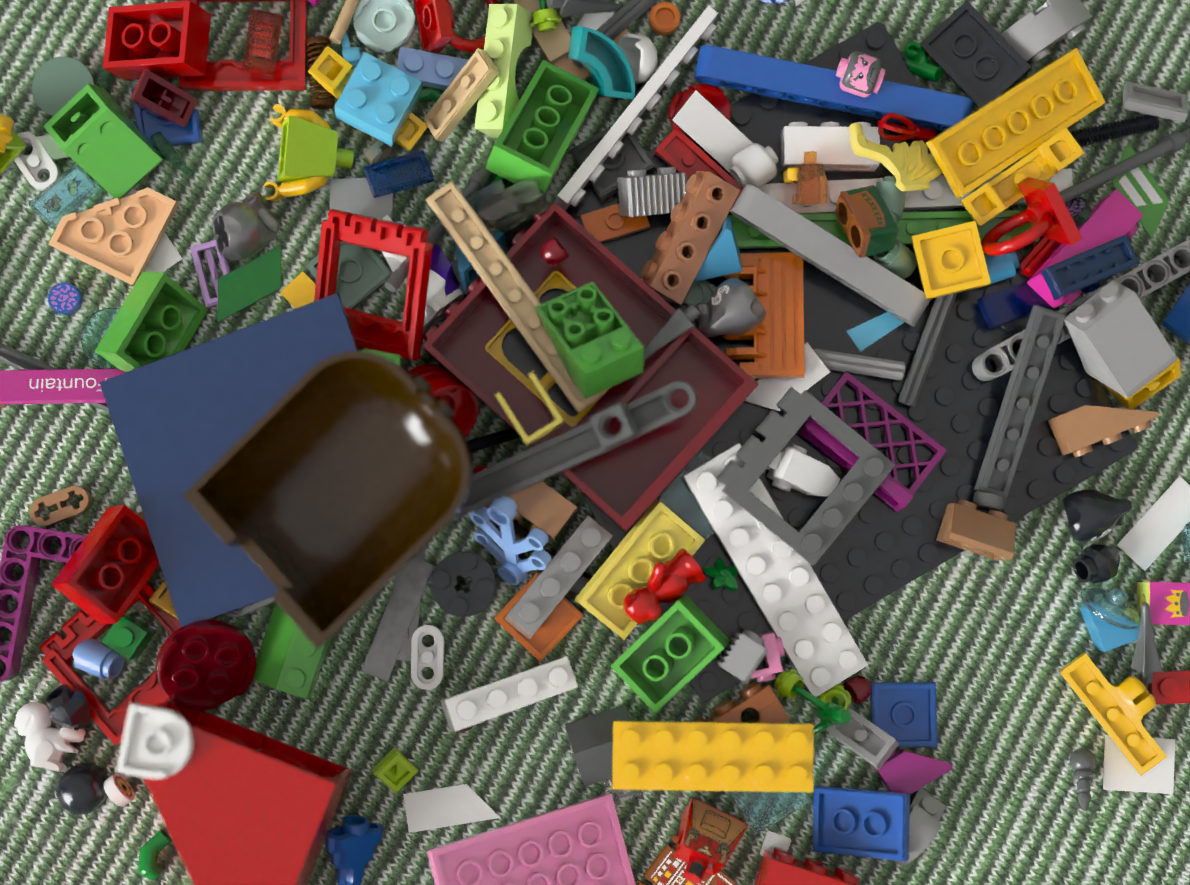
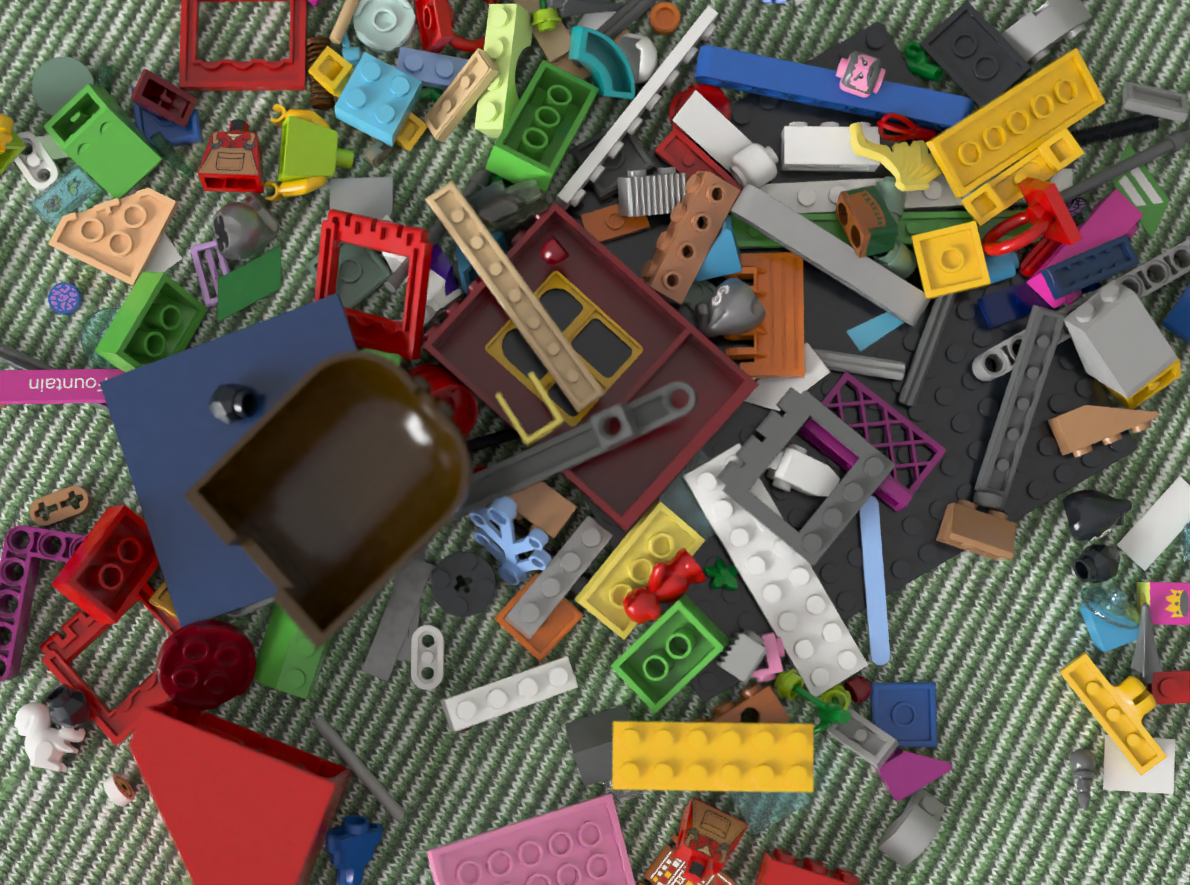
black hair [56,763,109,816] -> none
medium blue brick [73,638,124,679] -> none
green brick [102,614,156,660] -> none
red brick [103,0,211,81] -> none
white tile [116,702,194,779] -> none
green arm [138,829,172,880] -> none
clear red slope [242,9,282,76] -> none
yellow tile [280,271,316,309] -> none
clear blue tile [363,150,434,198] -> none
lime tile [372,747,418,794] -> none
white sticker [403,784,500,833] -> none
bright green slope [536,282,644,399] -> none
dark grey piece [644,304,701,360] -> none
white sticker [760,831,791,856] -> none
clear orange piece [783,151,828,204] -> none
blue tile [813,785,910,862] -> none
none -> torso [198,119,264,193]
none -> black rock [208,383,257,424]
none -> light grey bar [312,715,406,821]
none -> light blue piece [859,496,890,665]

